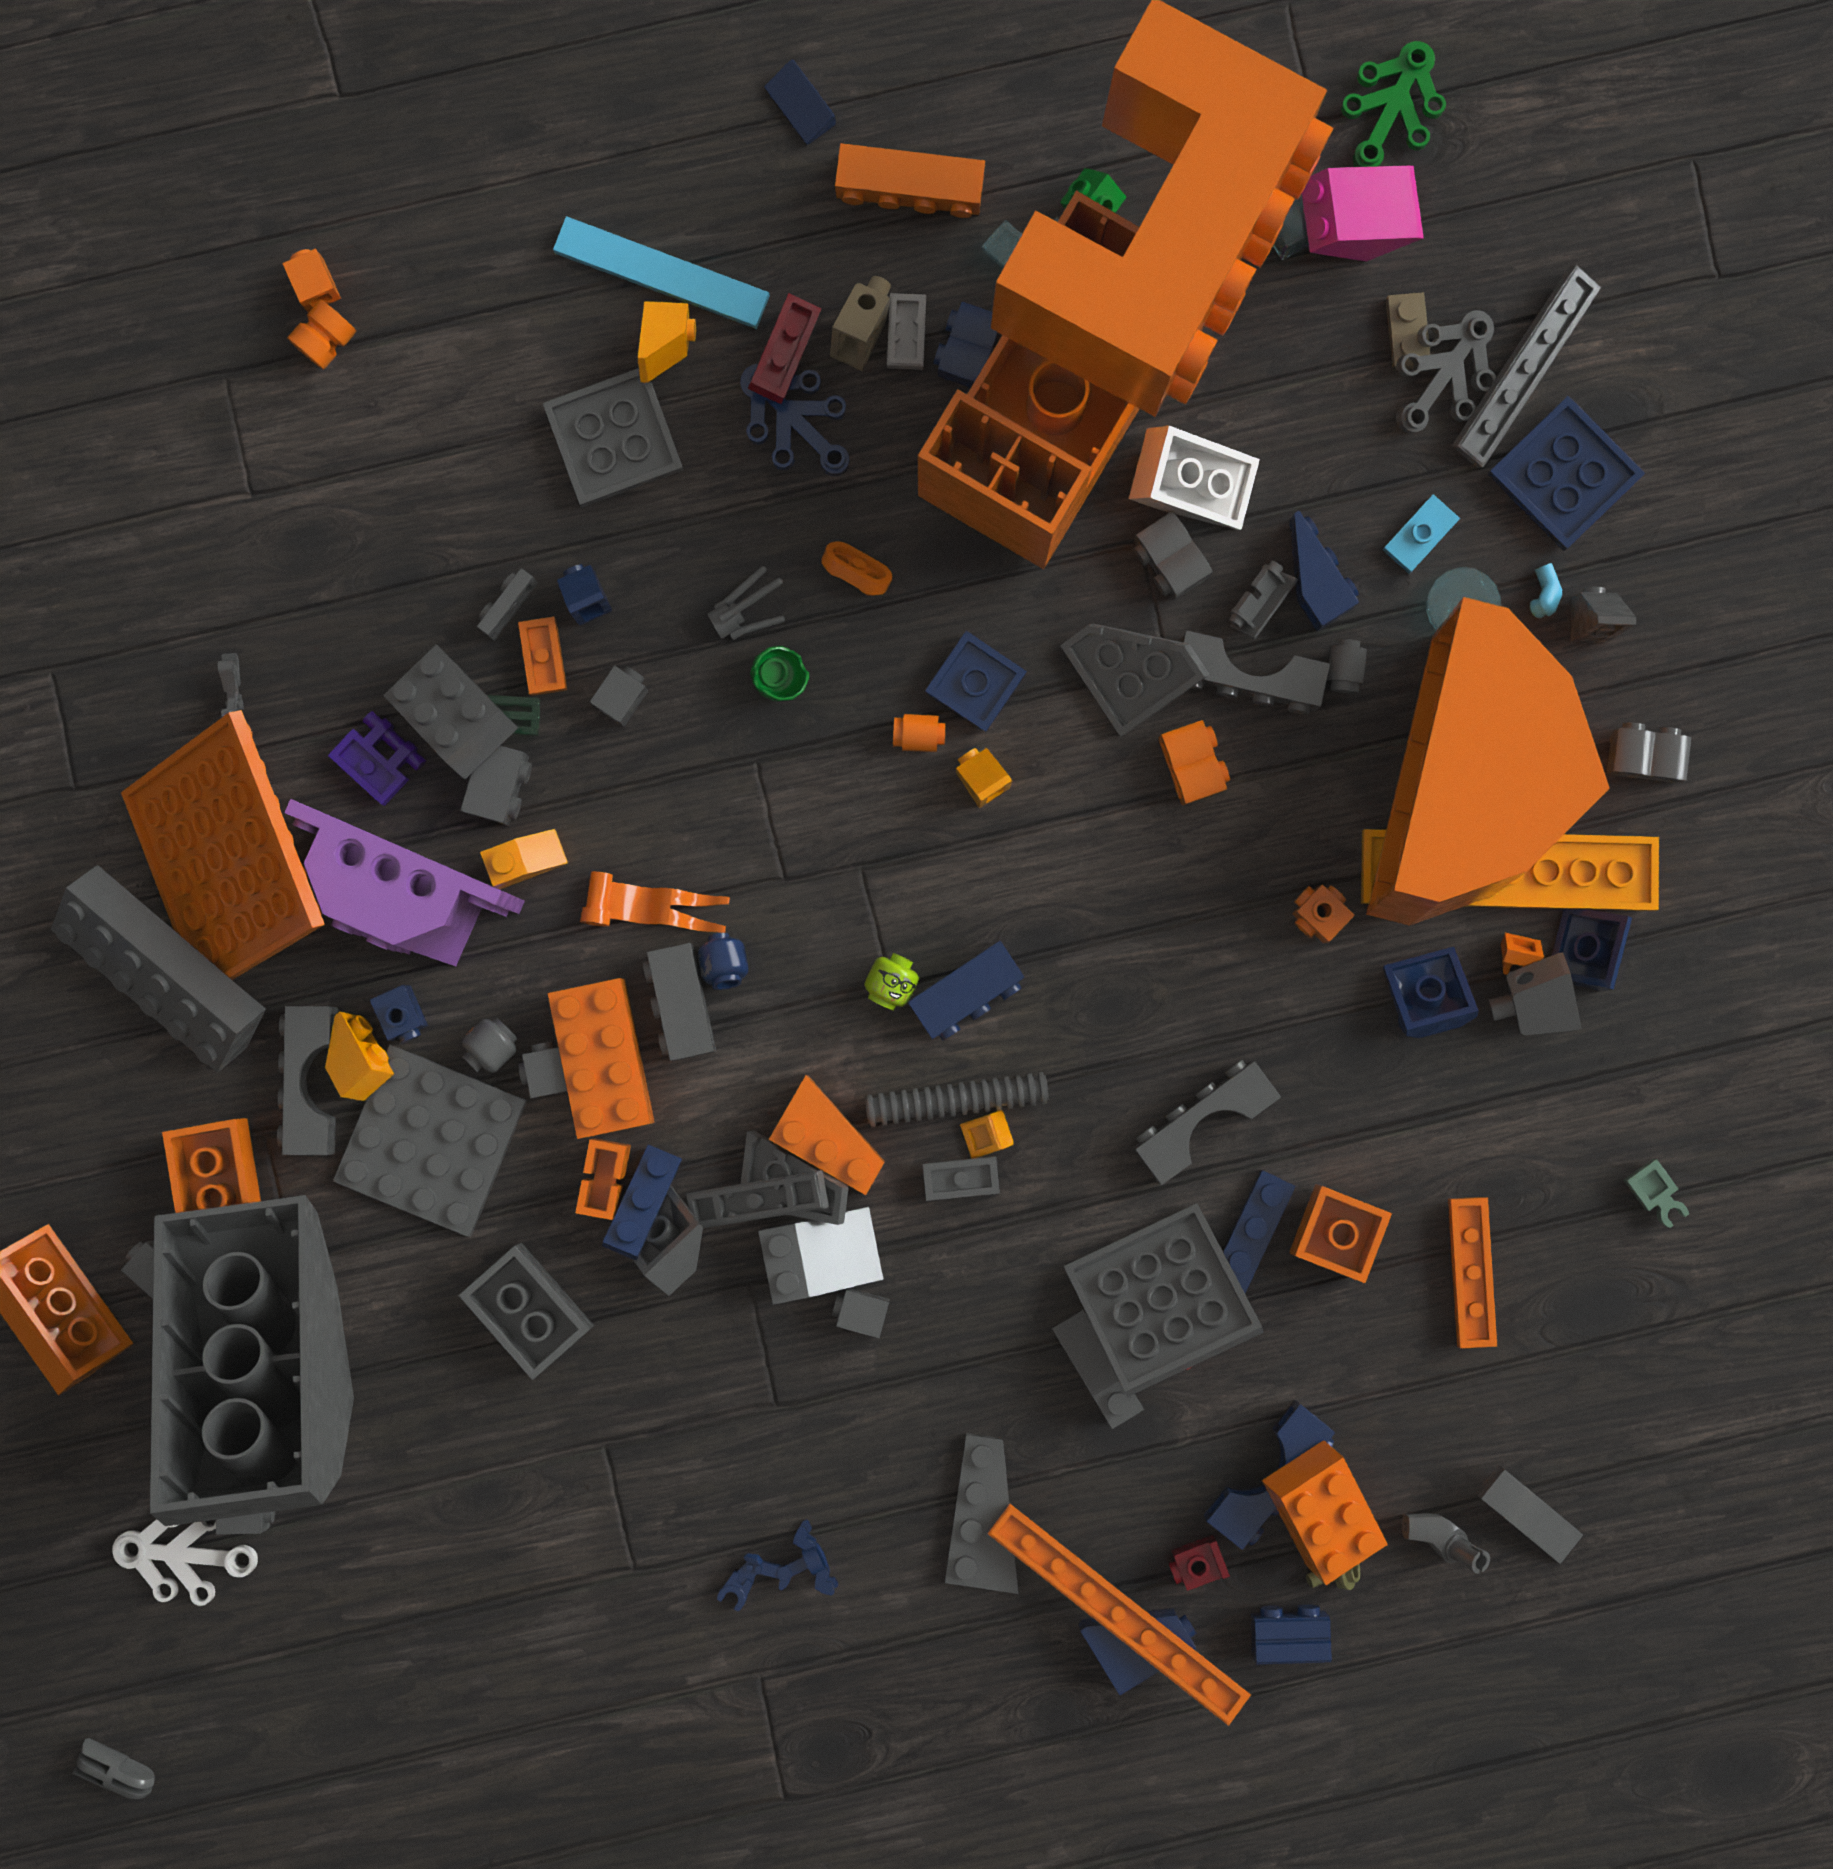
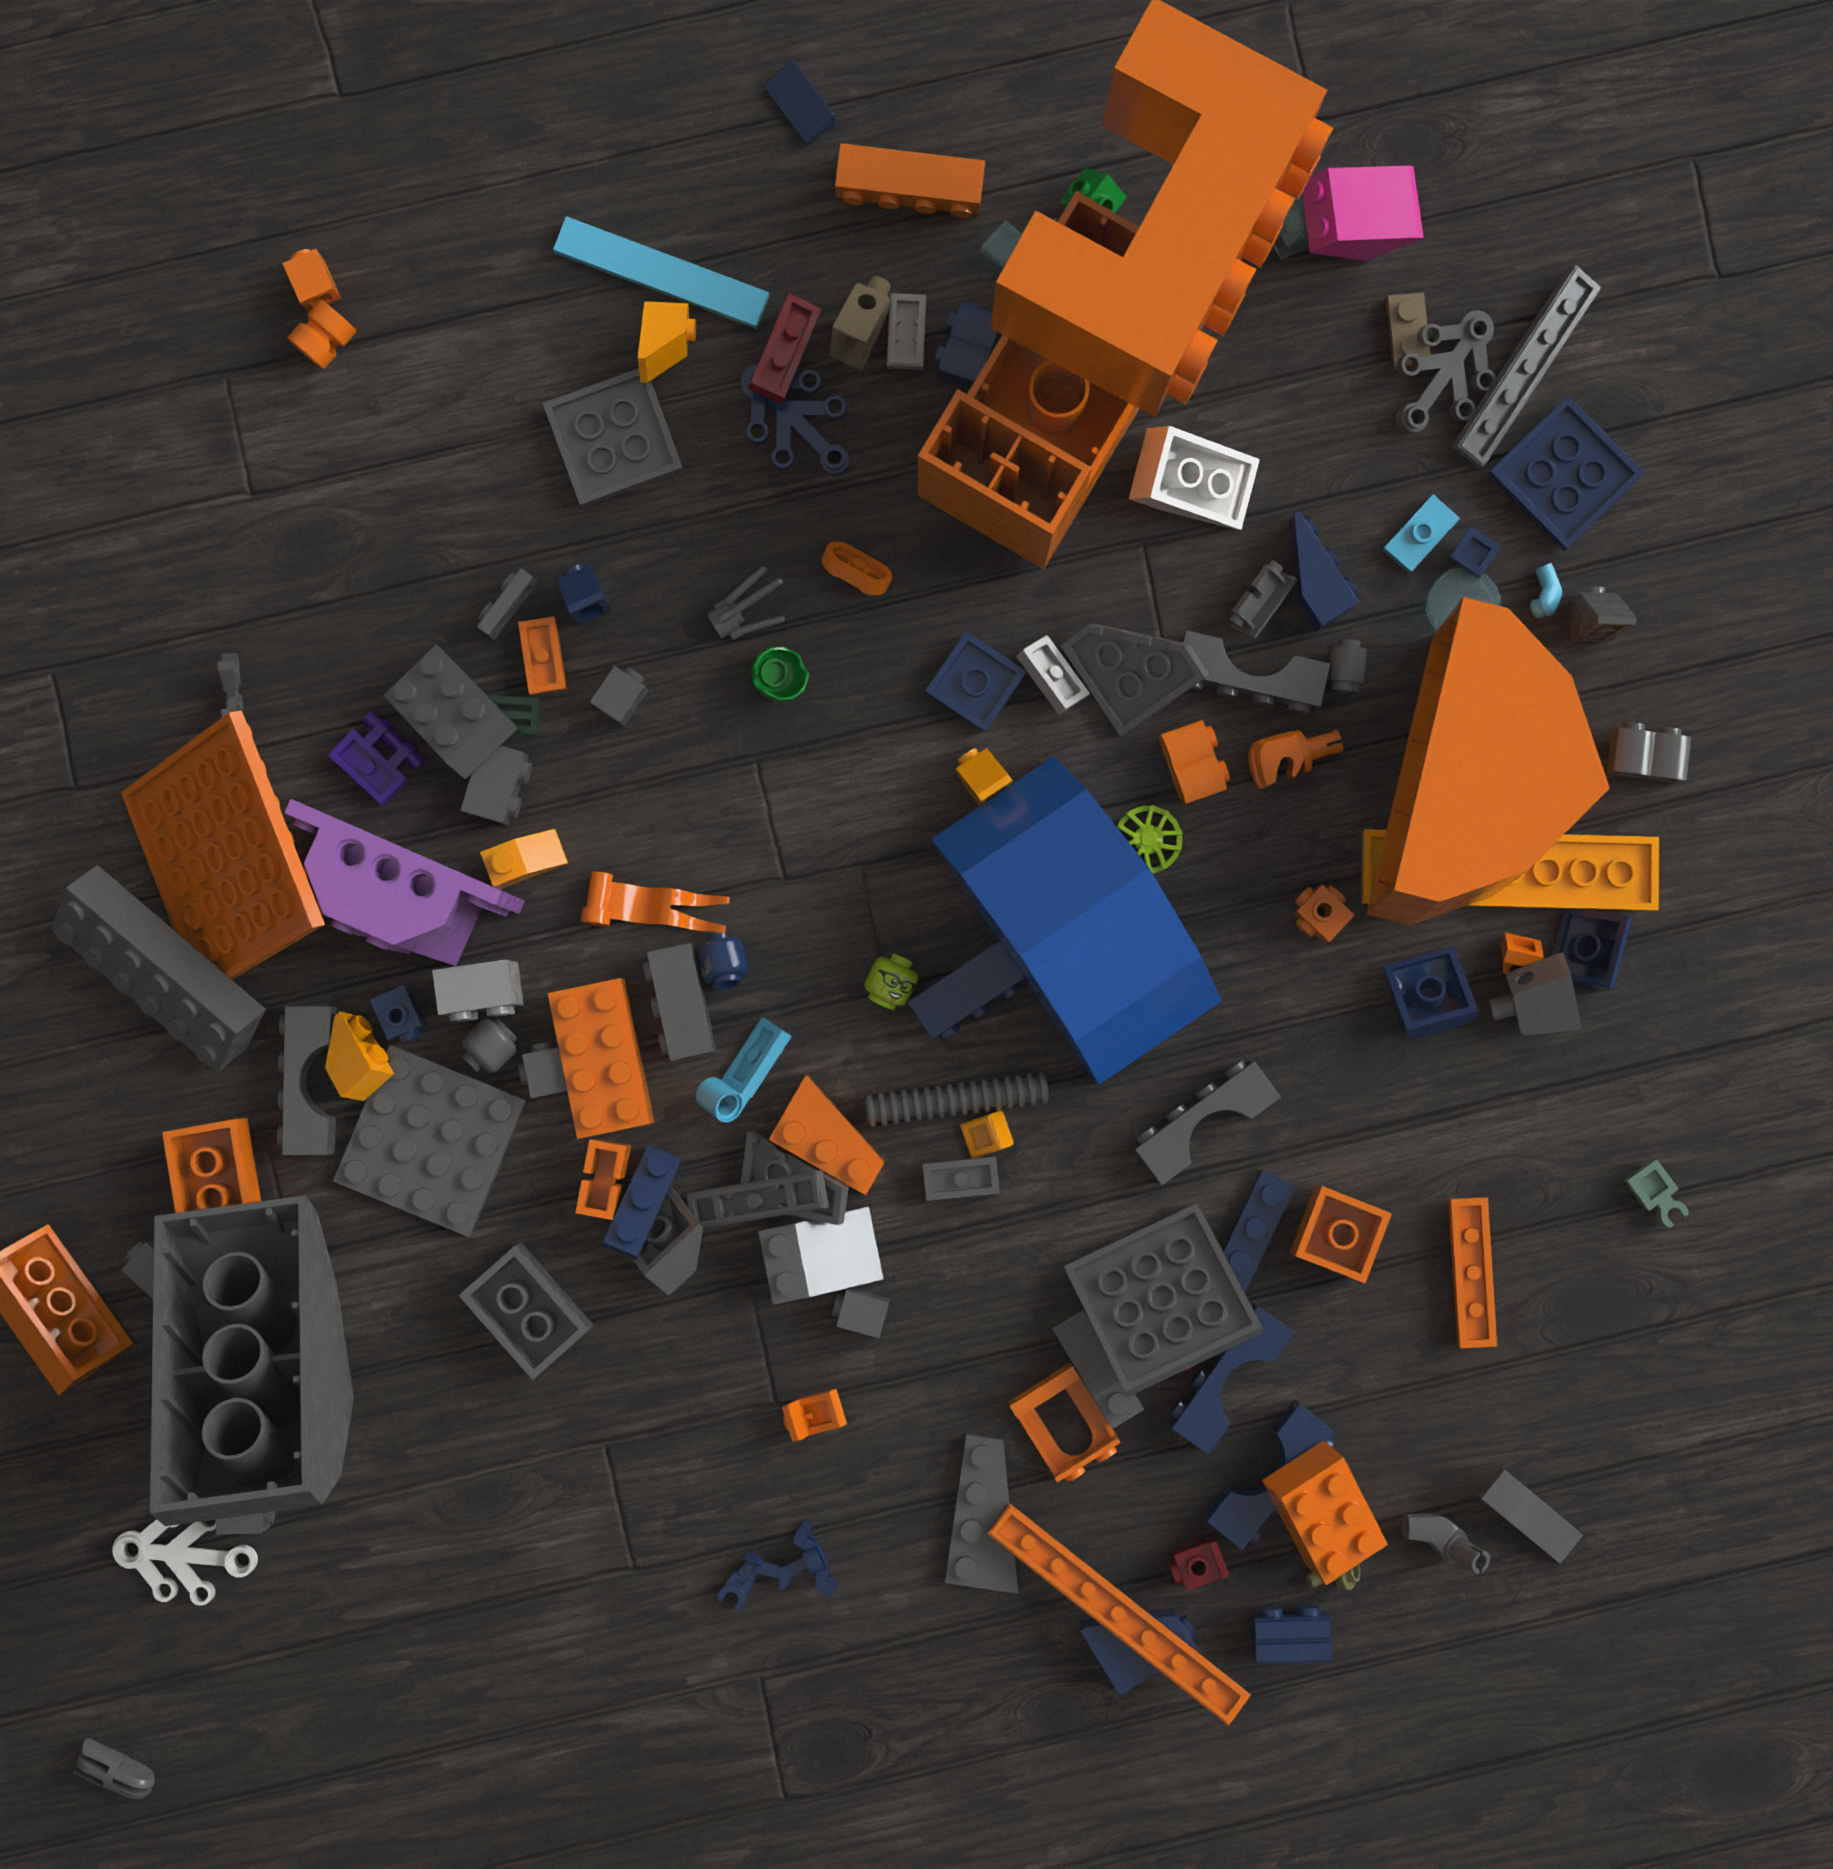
orange brick [893,714,946,752] -> none
dark grey brick [1133,511,1213,600] -> none
green plant [1341,41,1446,167] -> none
none -> light grey brick [432,959,524,1022]
none -> medium azure plate [696,1017,792,1122]
none -> orange bracket [782,1388,847,1442]
none -> blue brick [931,756,1222,1085]
none -> orange panel [1008,1362,1120,1483]
none -> light grey plate [1016,635,1090,715]
none -> lime wheel [1116,805,1183,874]
none -> dark blue arch [1169,1303,1295,1455]
none -> orange piece [1248,730,1343,789]
none -> dark blue tile [1448,527,1501,579]

